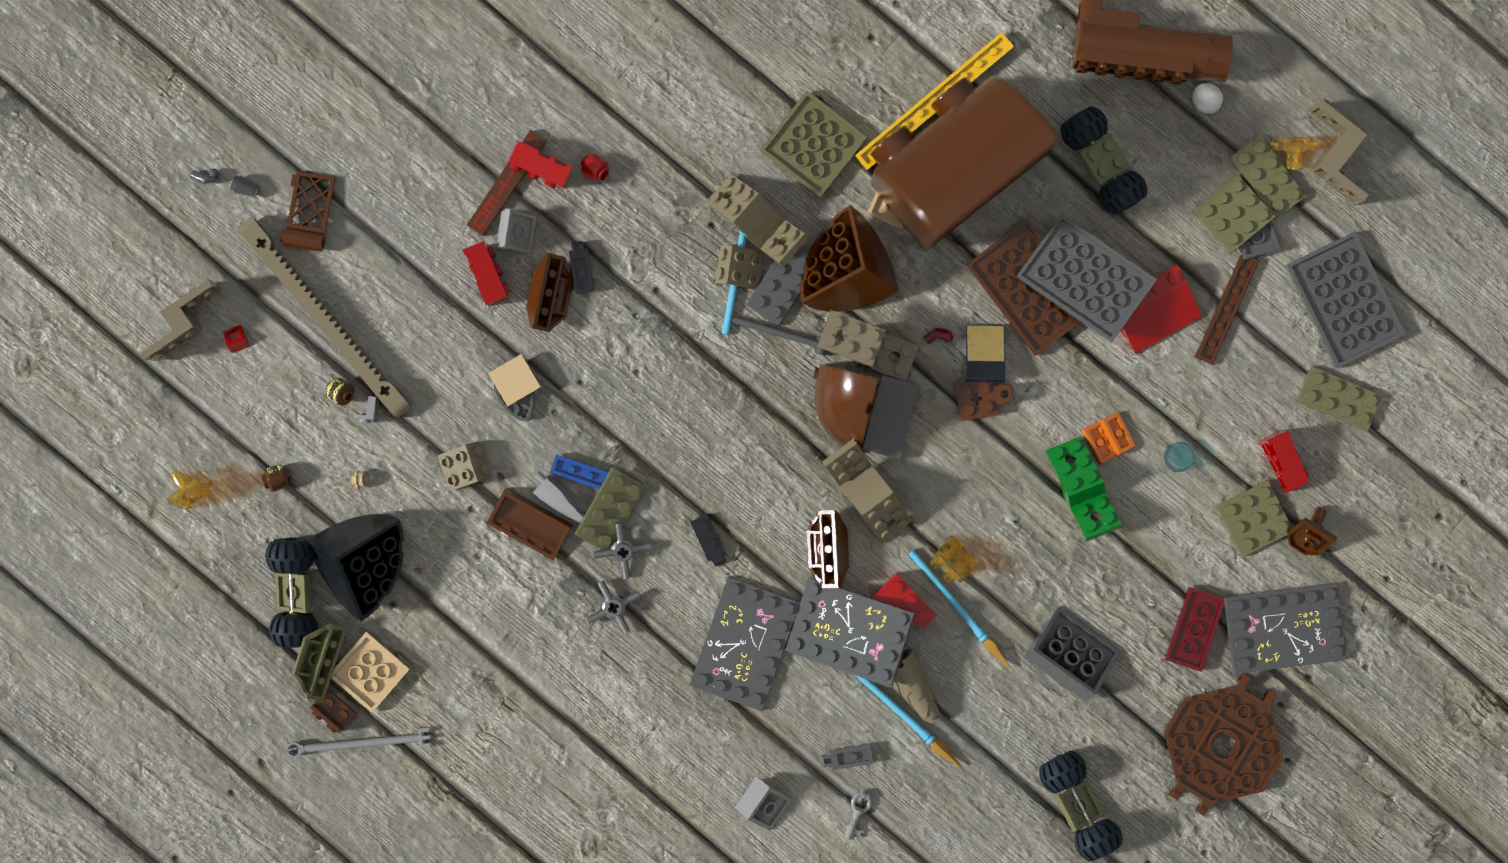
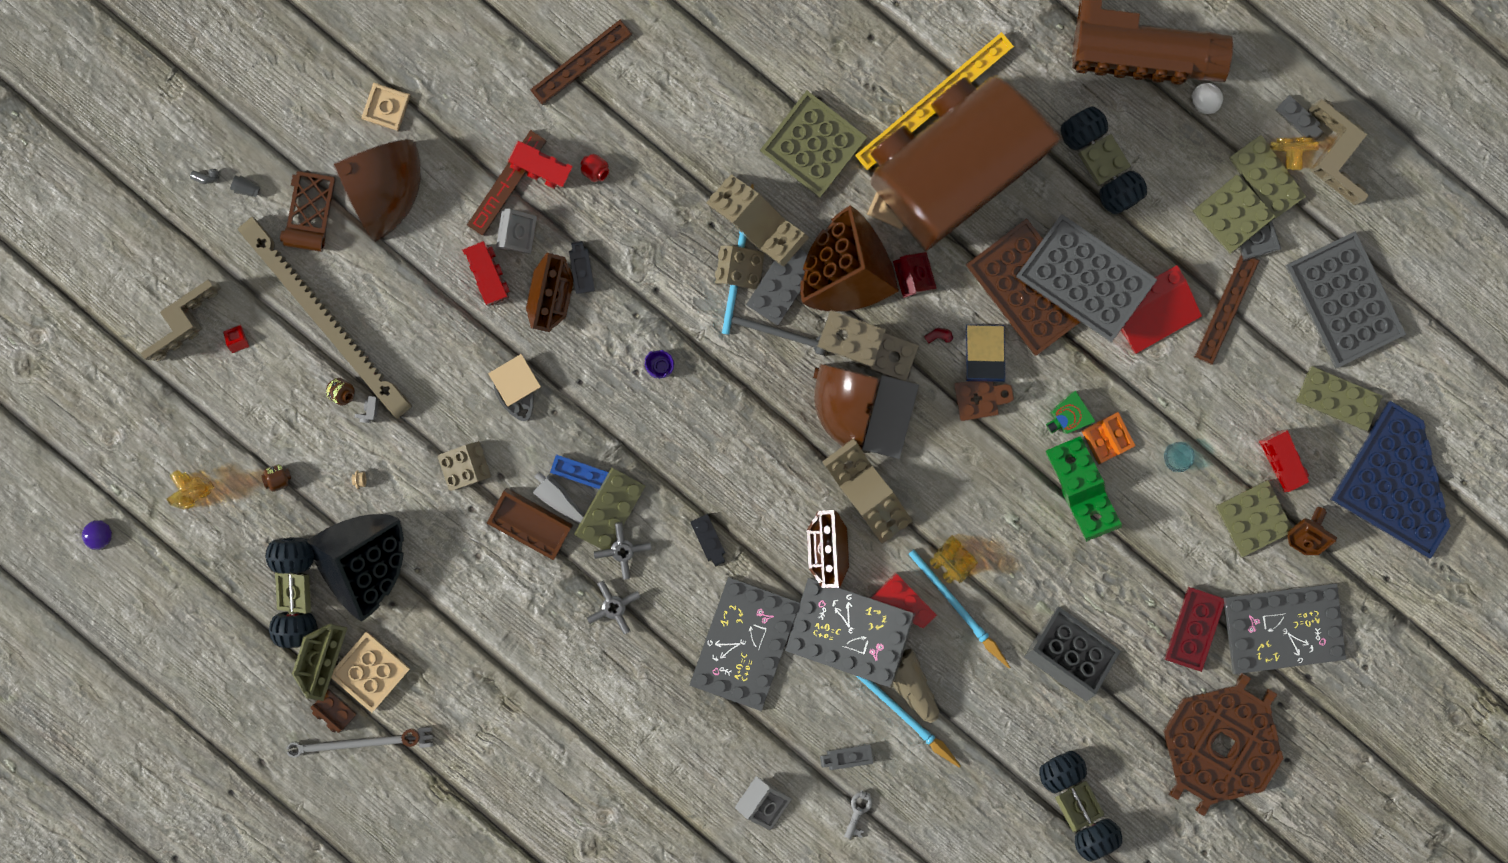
none -> dark purple hair [82,520,112,550]
none -> reddish brown brick [334,139,421,242]
none -> tan tile [361,82,411,132]
none -> reddish brown bush [401,728,420,747]
none -> reddish brown tile [530,19,632,106]
none -> dark purple hair [644,350,674,379]
none -> dark red bracket [893,252,937,298]
none -> green torso [1046,391,1095,434]
none -> dark grey hinge [1275,95,1324,142]
none -> dark blue plate [1330,401,1450,559]

